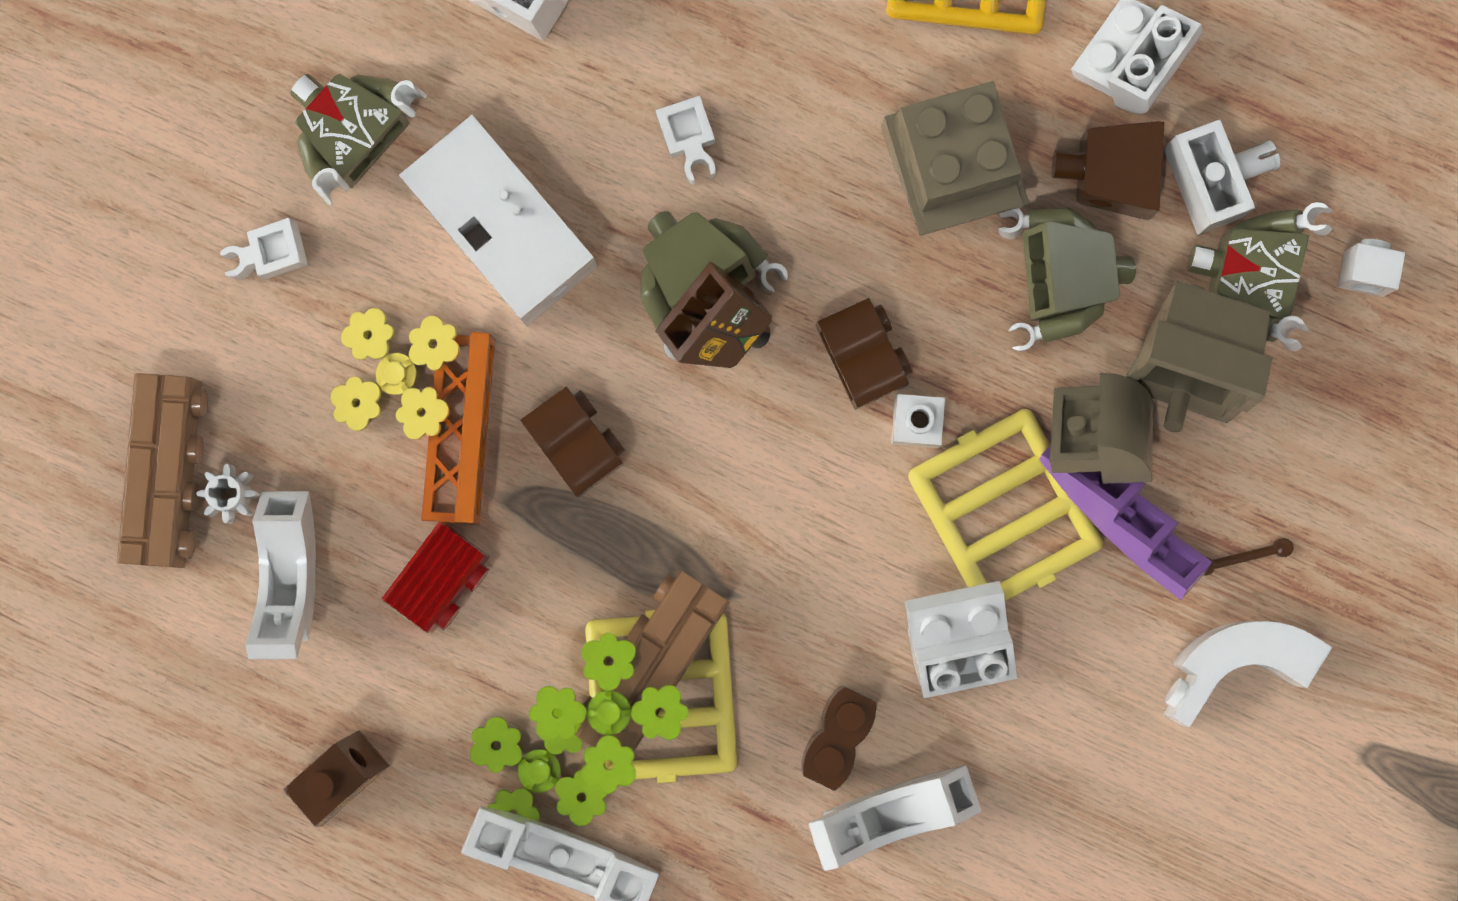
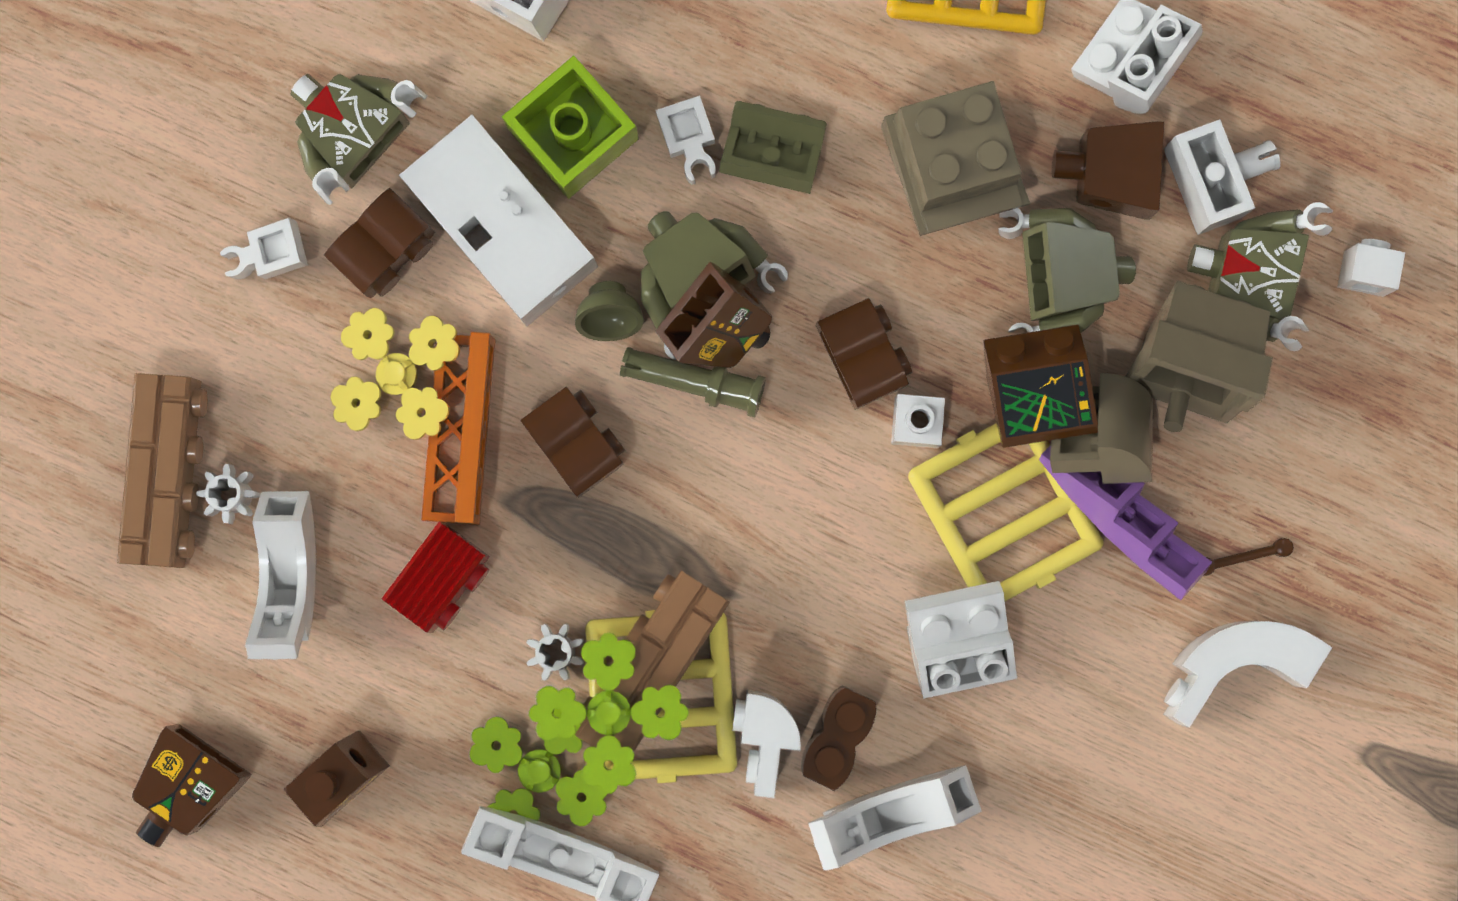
none -> reddish brown torso [132,724,252,847]
none -> reddish brown brick [324,188,435,299]
none -> lime brick [501,55,639,199]
none -> white gear [526,624,584,681]
none -> olive piece [575,281,644,341]
none -> olive pin [620,347,766,418]
none -> olive bracket [719,101,827,194]
none -> white brick [733,690,801,798]
none -> slope [983,324,1098,448]

